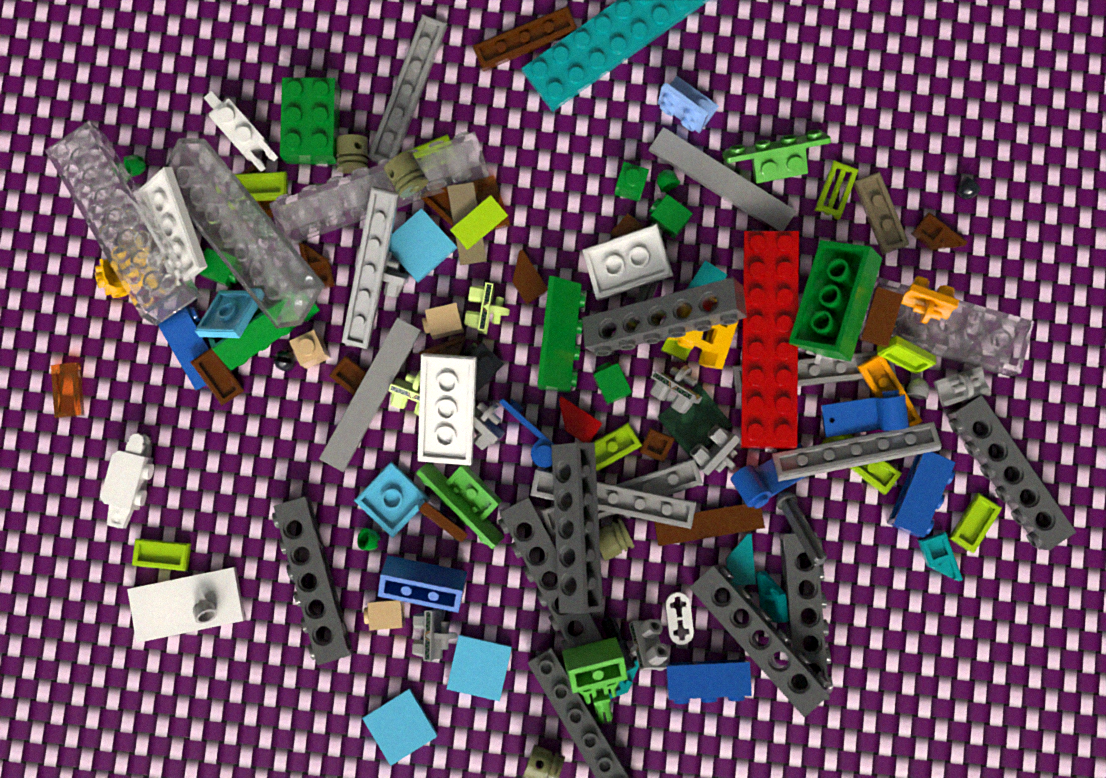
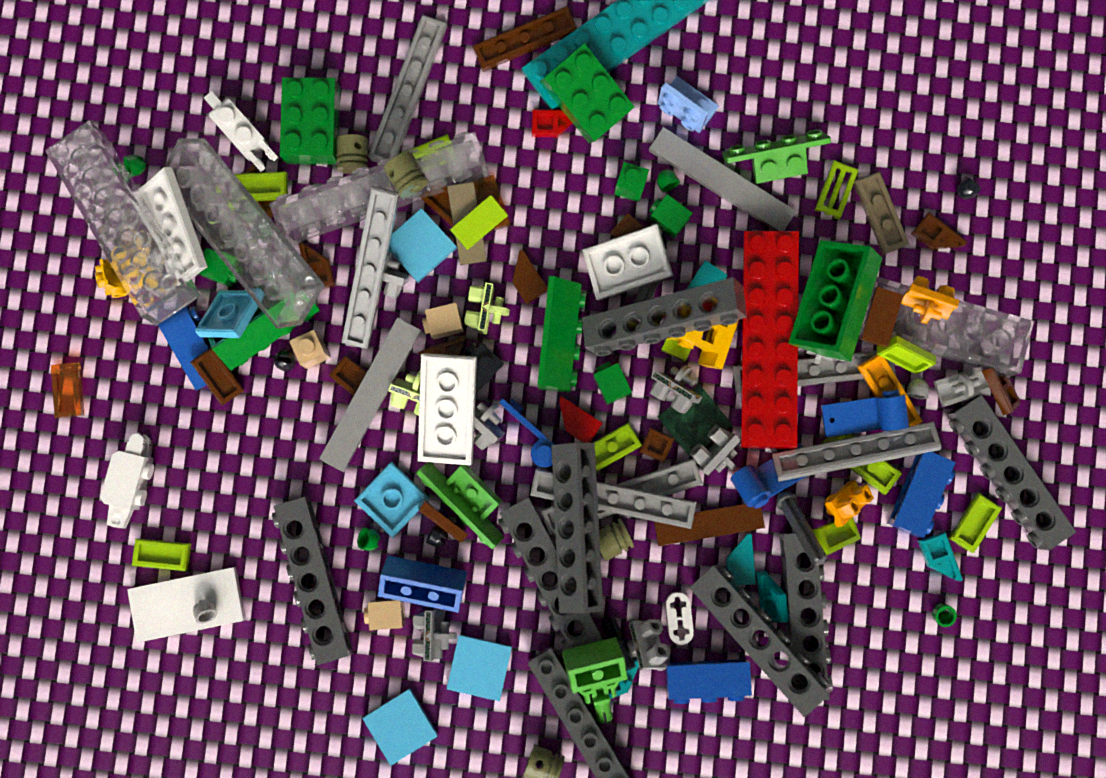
none -> black hinge [426,524,449,547]
none -> red tile [532,109,573,138]
none -> green brick [539,43,634,143]
none -> lime tile [812,517,861,555]
none -> light orange hips [824,480,874,527]
none -> green hinge [932,603,957,627]
none -> reddish brown tile [982,367,1021,415]

